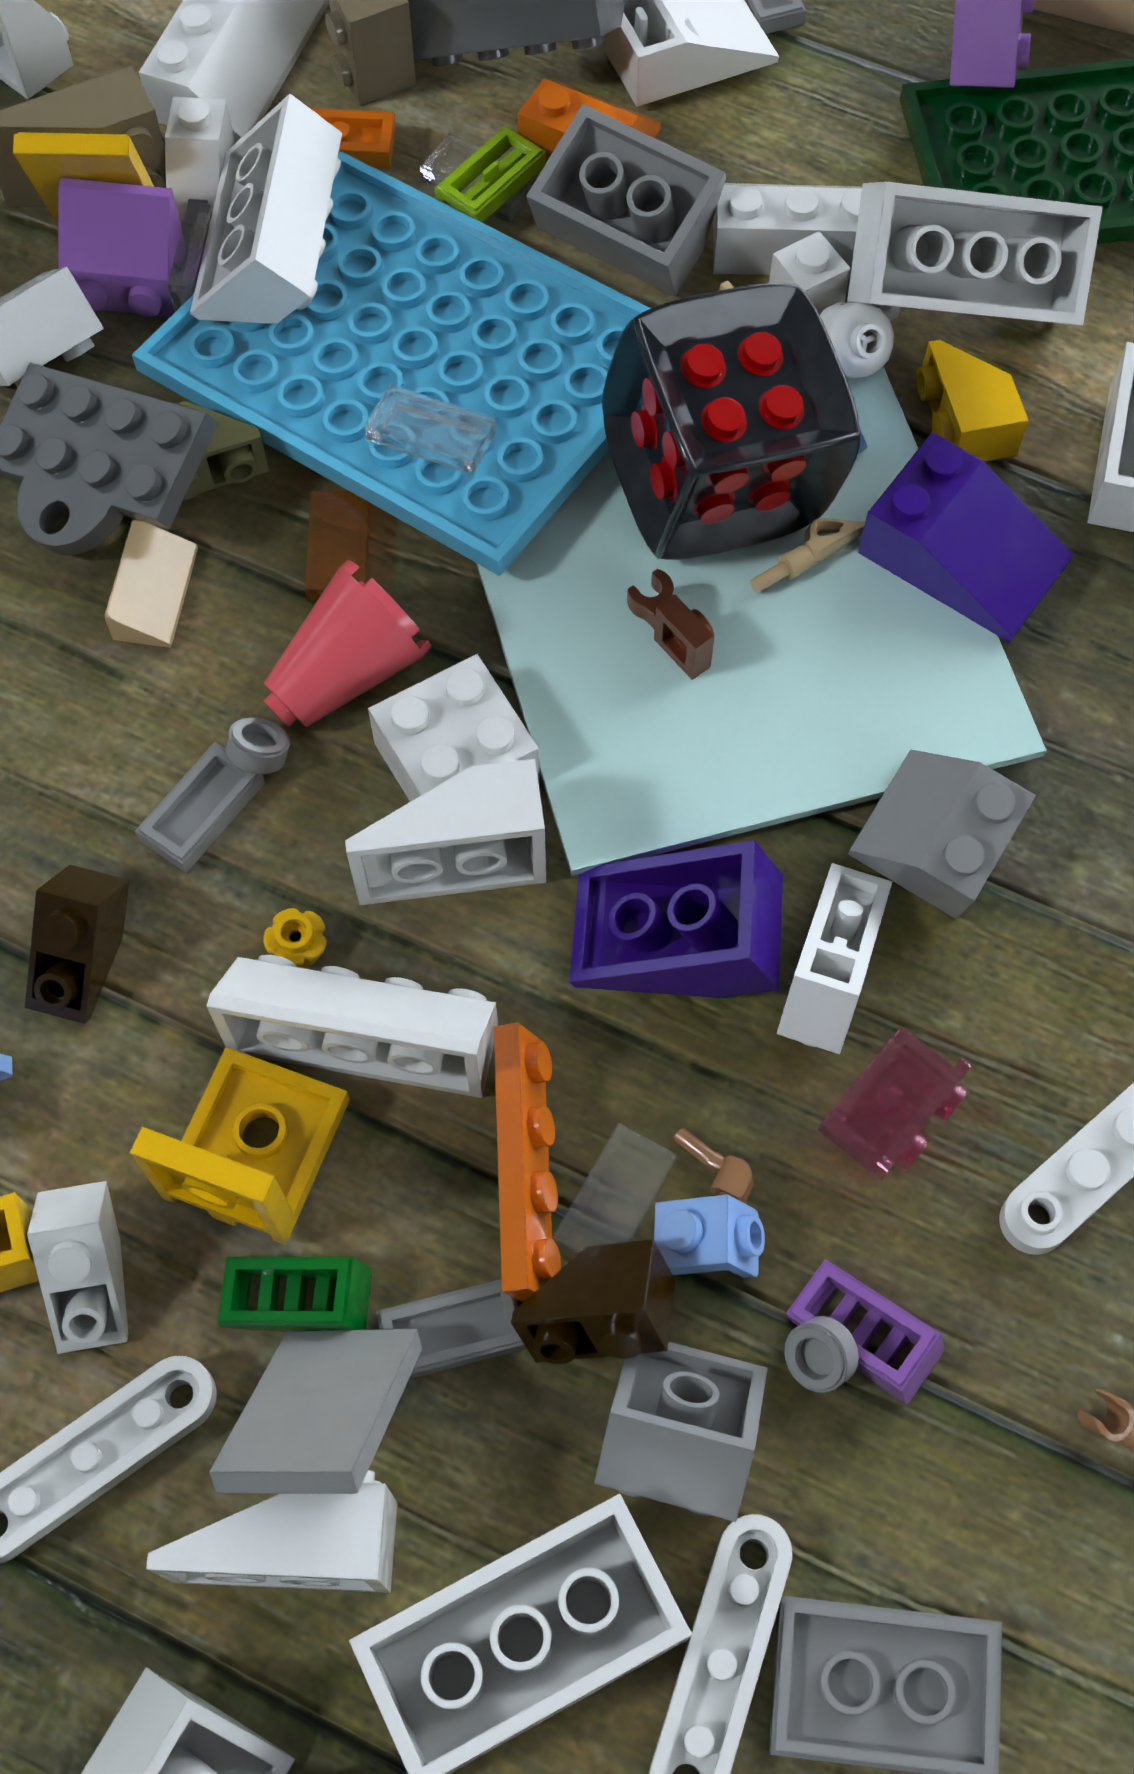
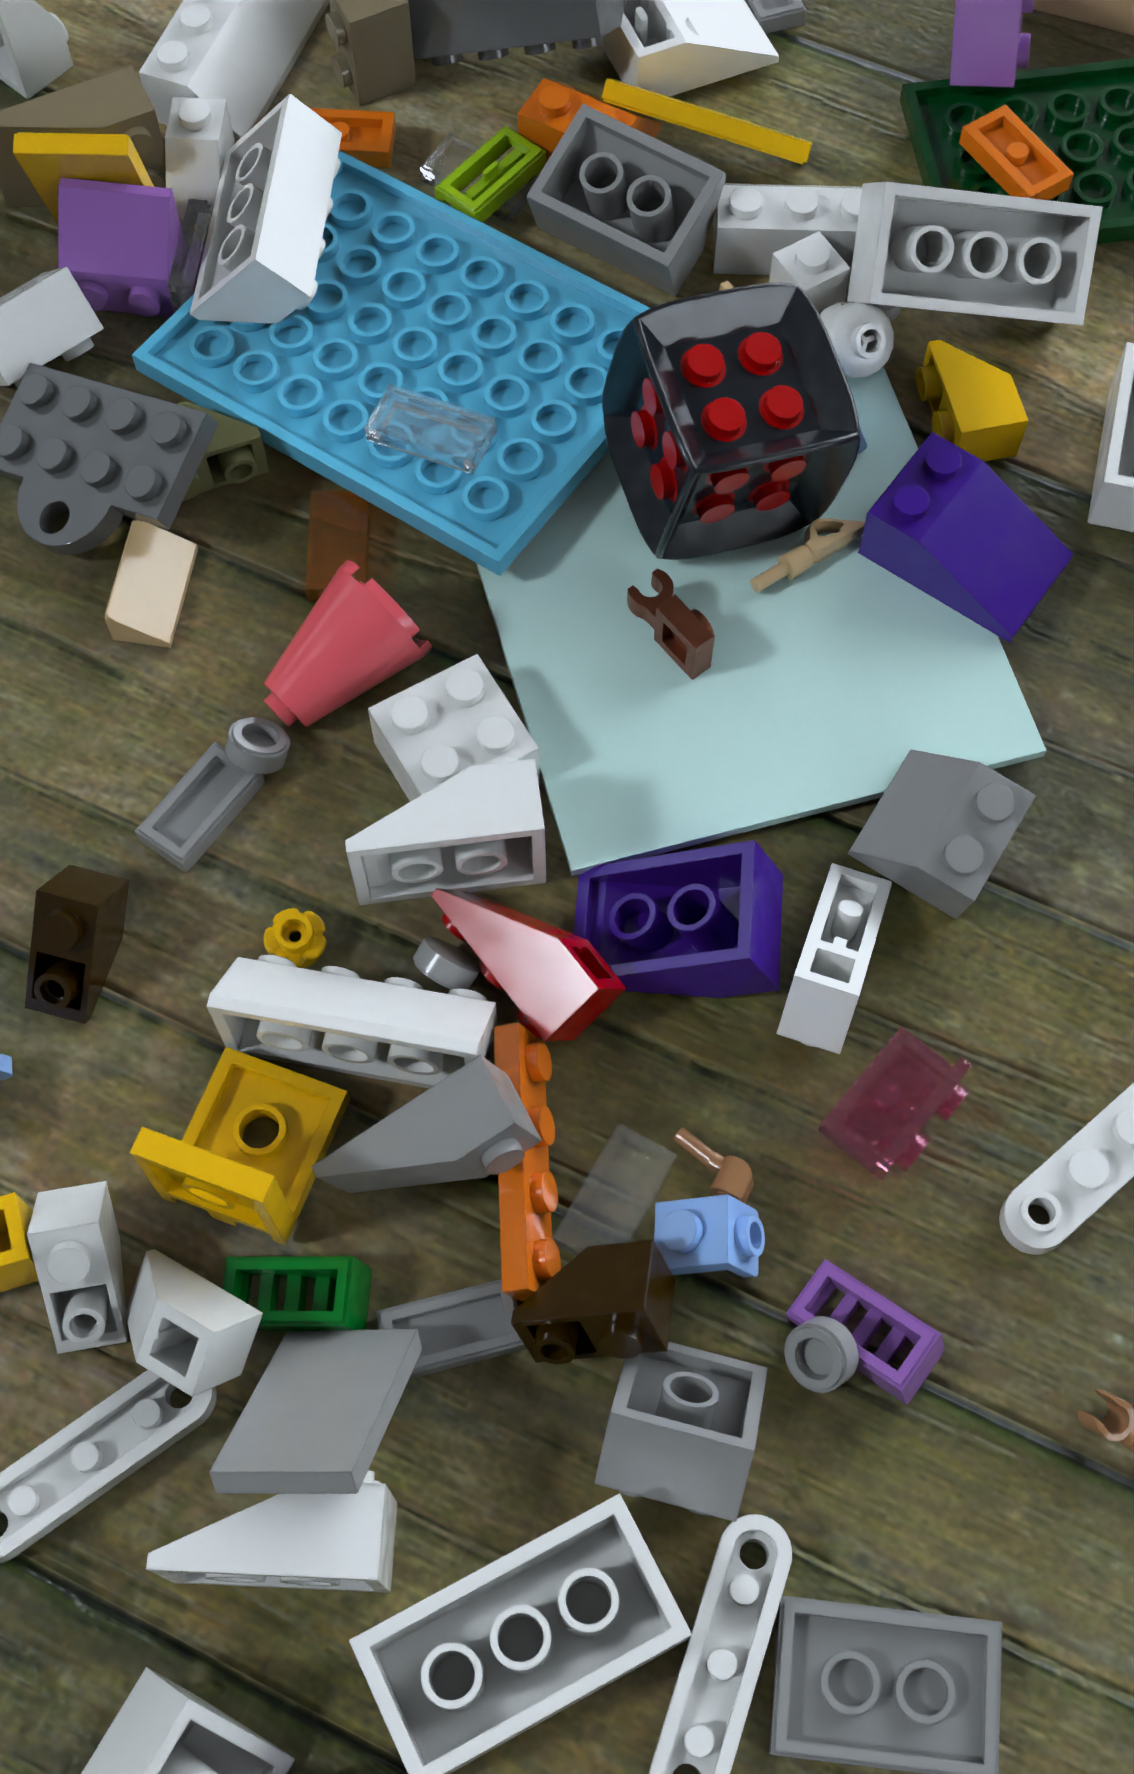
none -> white slope [125,1249,263,1397]
none -> light grey slope [312,1055,542,1194]
none -> light grey tile [413,936,480,990]
none -> slope [430,888,627,1042]
none -> yellow tile [601,78,812,165]
none -> orange plate [959,104,1074,200]

